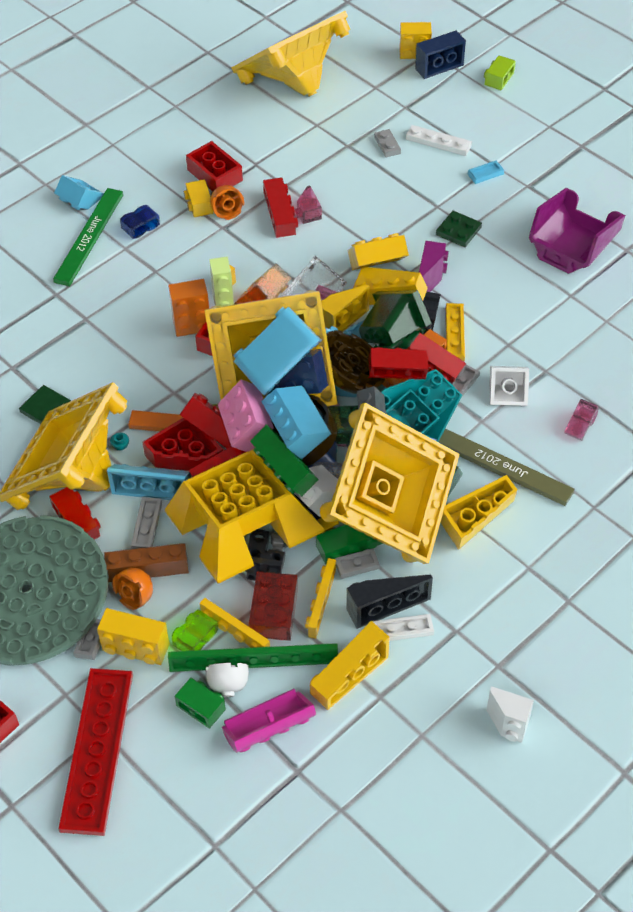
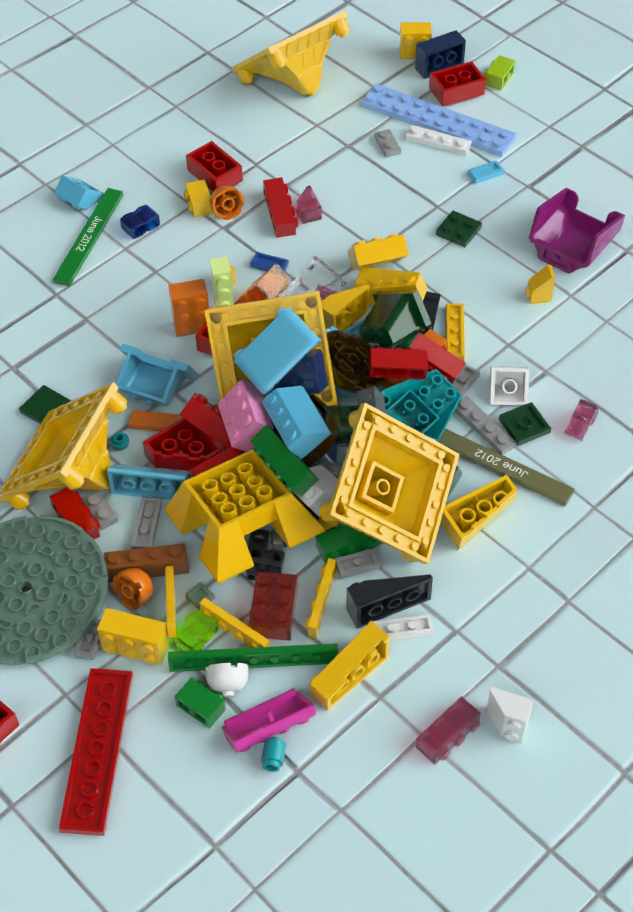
magenta slope [419,241,449,292] -> none
none -> light grey plate [82,491,118,531]
none -> medium azure windscreen [116,343,198,406]
none -> yellow tile [165,566,176,638]
none -> sand green tile [185,582,215,611]
none -> blue tile [250,252,289,276]
none -> teal brick [261,737,286,772]
none -> light blue plate [361,84,517,157]
none -> clear pink brick [416,696,481,765]
none -> red brick [429,61,486,107]
none -> light grey plate [454,396,516,455]
none -> dark green plate [499,402,551,446]
none -> yellow slope [525,265,555,304]

